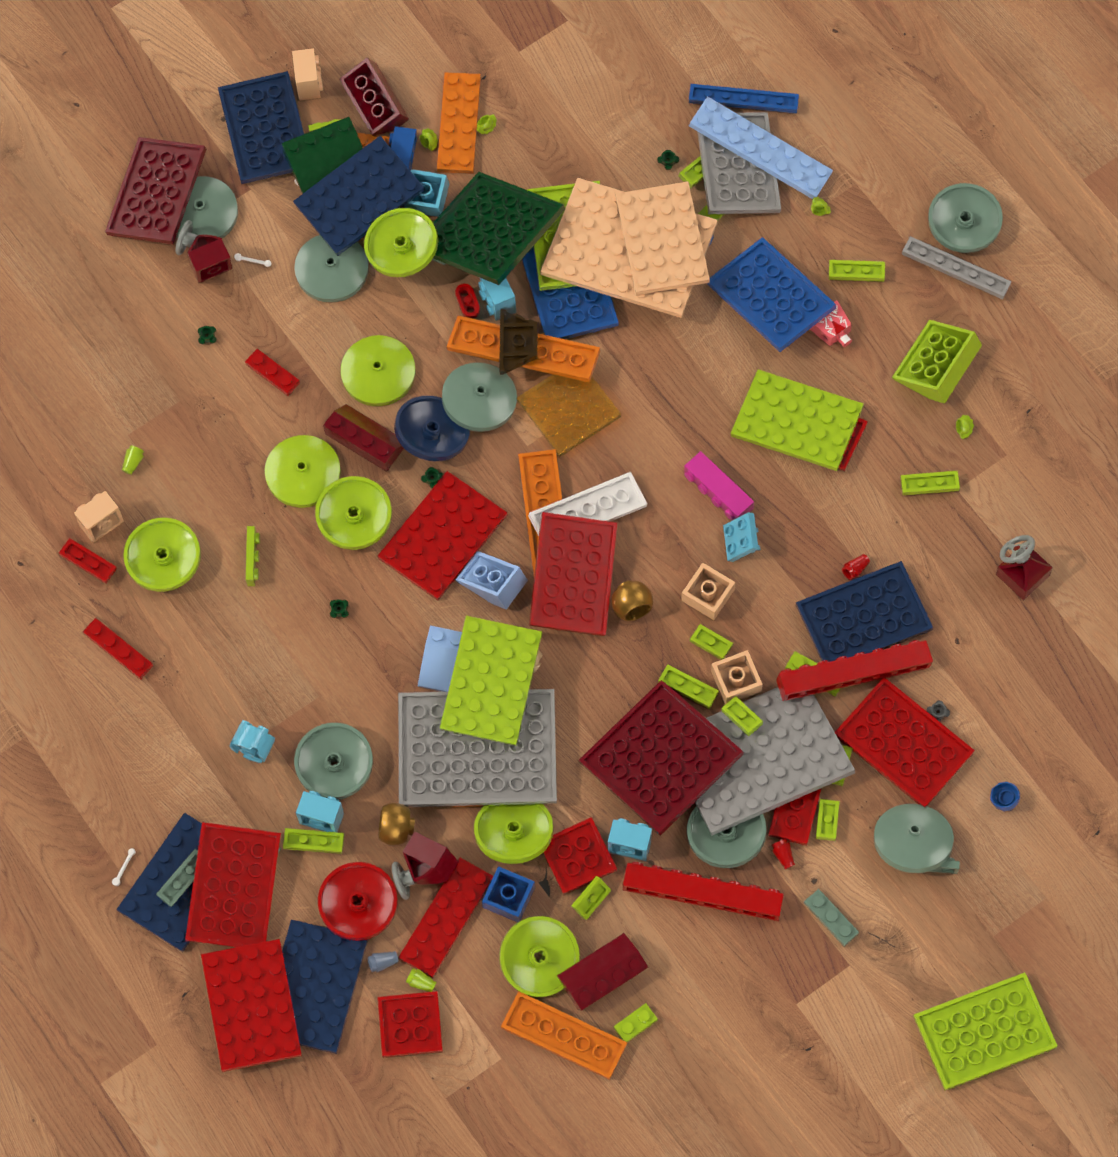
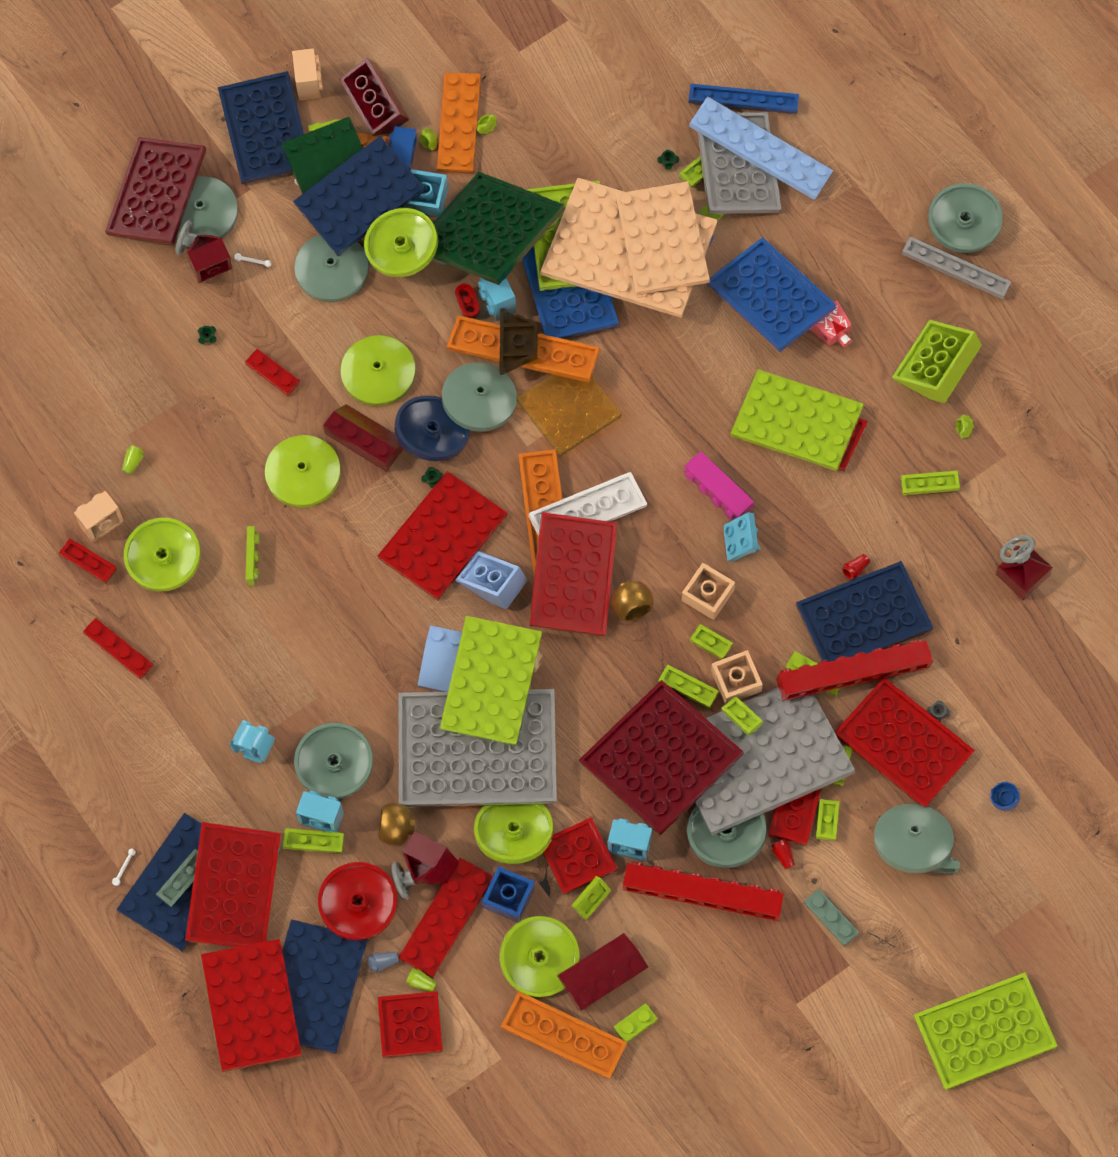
lime dish [315,476,392,550] -> none
dark green plate [330,599,349,618] -> none
lime piece [811,197,831,216] -> none
lime plate [829,260,885,282] -> none

